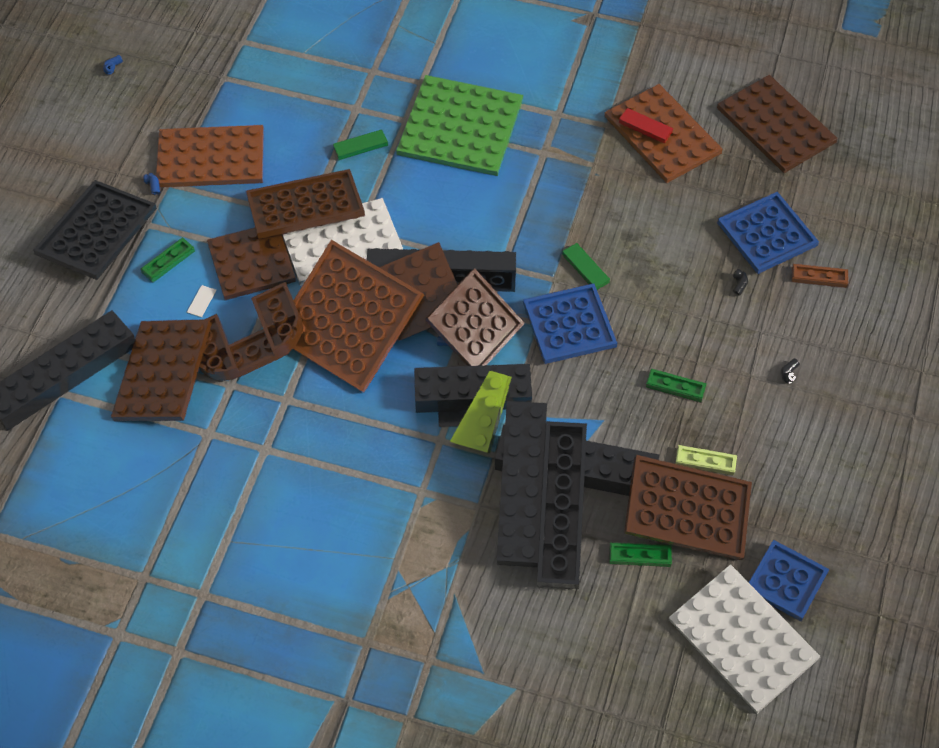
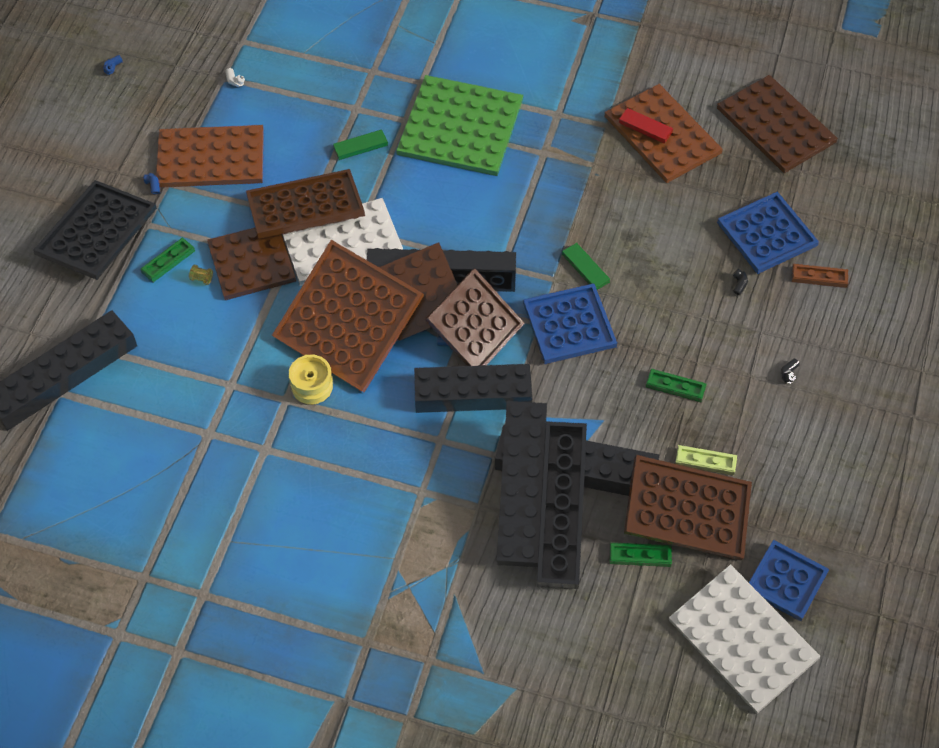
reddish brown plate [111,319,212,421] -> none
white sticker [187,285,217,317] -> none
reddish brown plate [199,282,303,380] -> none
black sticker [438,411,467,427] -> none
lime wedge [450,371,512,453] -> none
none -> clear yellow bush [189,264,213,285]
none -> white arm [225,68,245,87]
none -> light yellow wheel [289,355,333,404]

